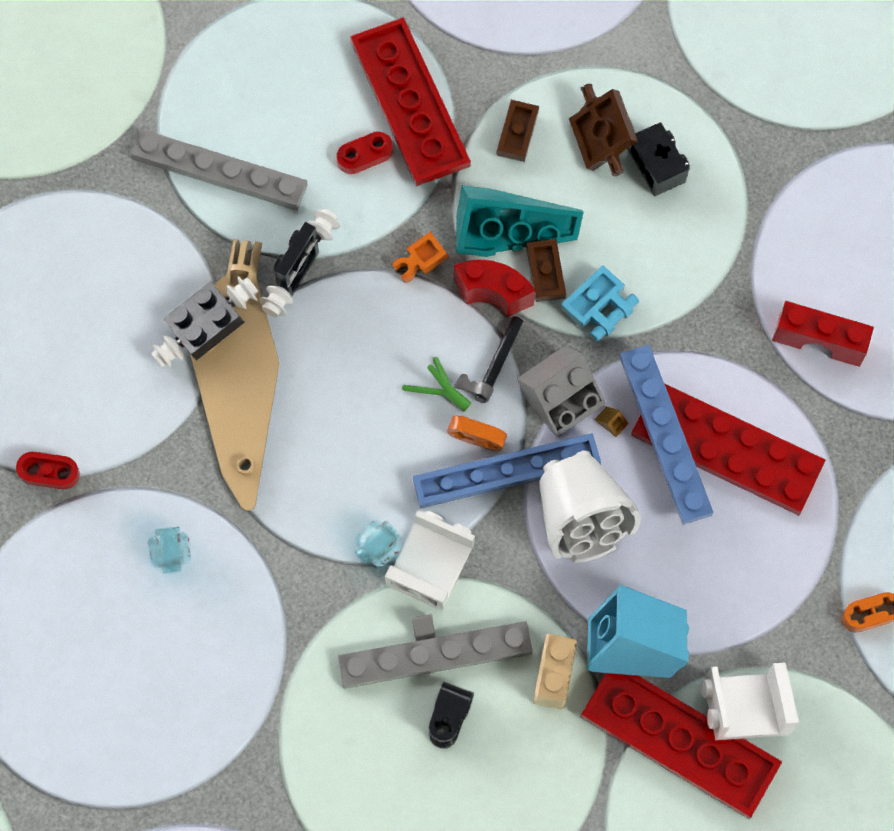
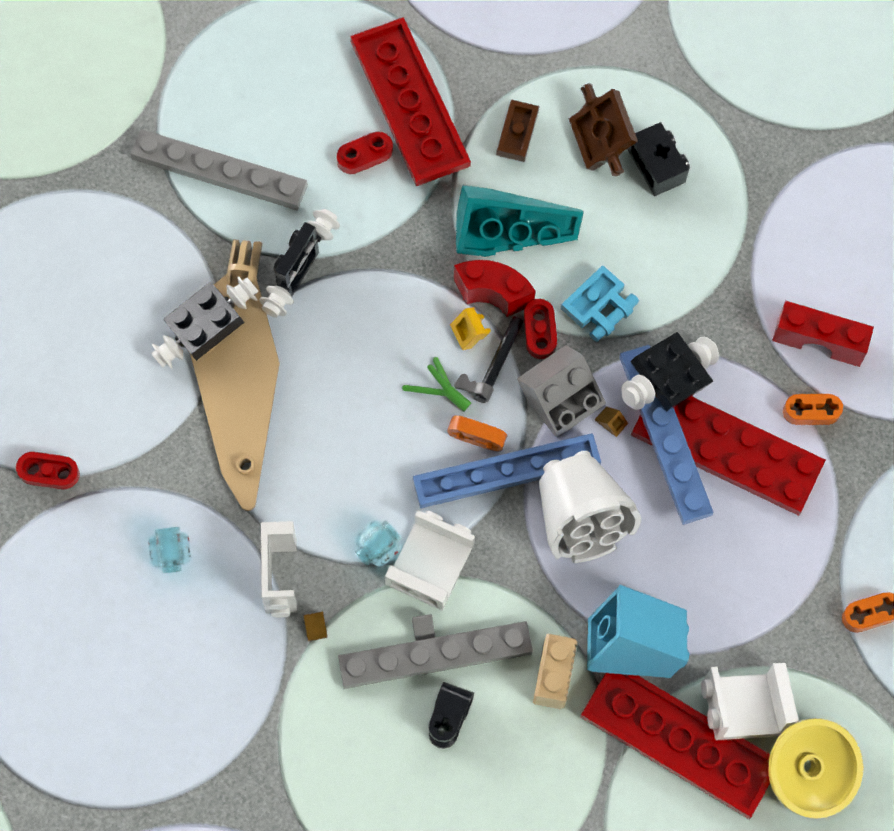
orange plate [392,231,449,283] -> none
reddish brown plate [526,239,566,302] -> none
none -> white panel [261,521,298,618]
none -> pearl gold piece [303,611,328,641]
none -> yellow tile [450,307,491,350]
none -> red plate [524,299,557,359]
none -> black plate [621,332,719,411]
none -> light yellow dish [768,718,863,818]
none -> orange beam [783,394,843,425]

